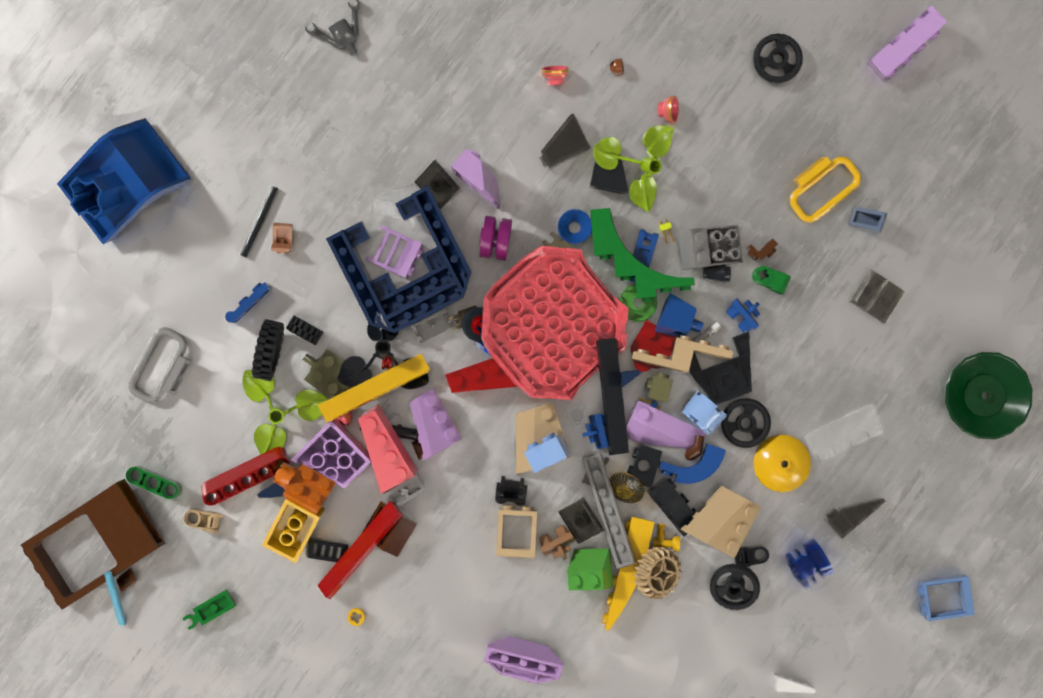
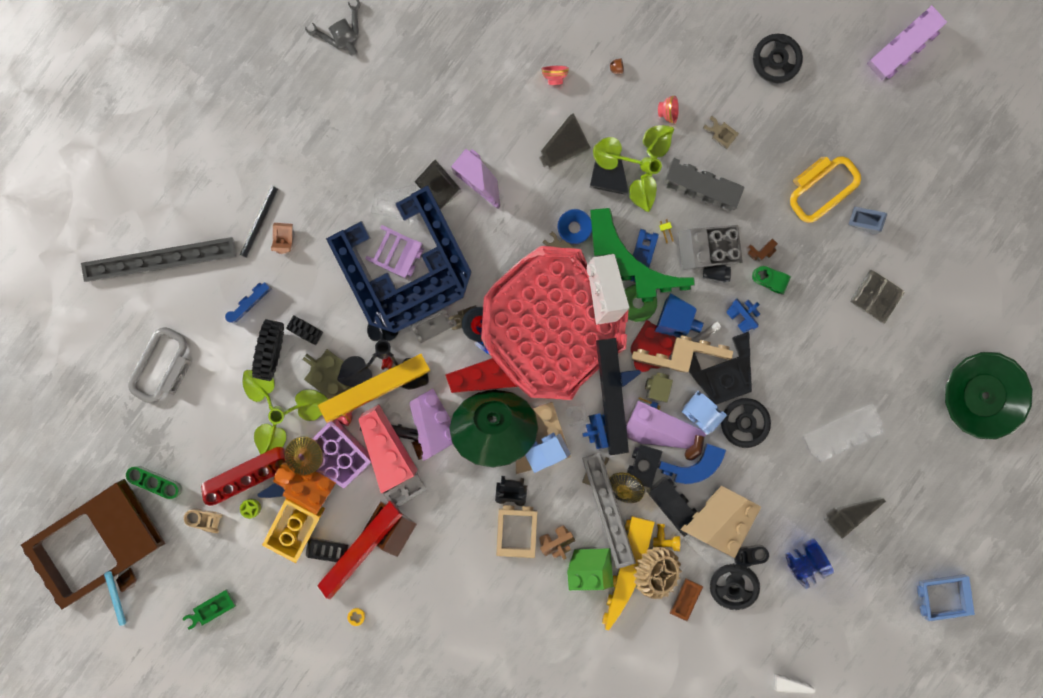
blue piece [57,118,191,244] -> none
magenta wheel [479,216,512,261] -> none
lavender wedge [484,636,564,684] -> none
clear smoke slope [558,496,604,544] -> none
yellow dish [753,435,811,492] -> none
none -> dark grey plate [81,237,236,282]
none -> lime wheel [240,498,261,519]
none -> clear yellow dish [285,437,323,475]
none -> dark green dish [449,389,538,468]
none -> white wedge [587,254,629,325]
none -> dark grey wedge [663,158,744,212]
none -> dark orange plate [669,578,703,621]
none -> dark tan plate [703,116,739,150]

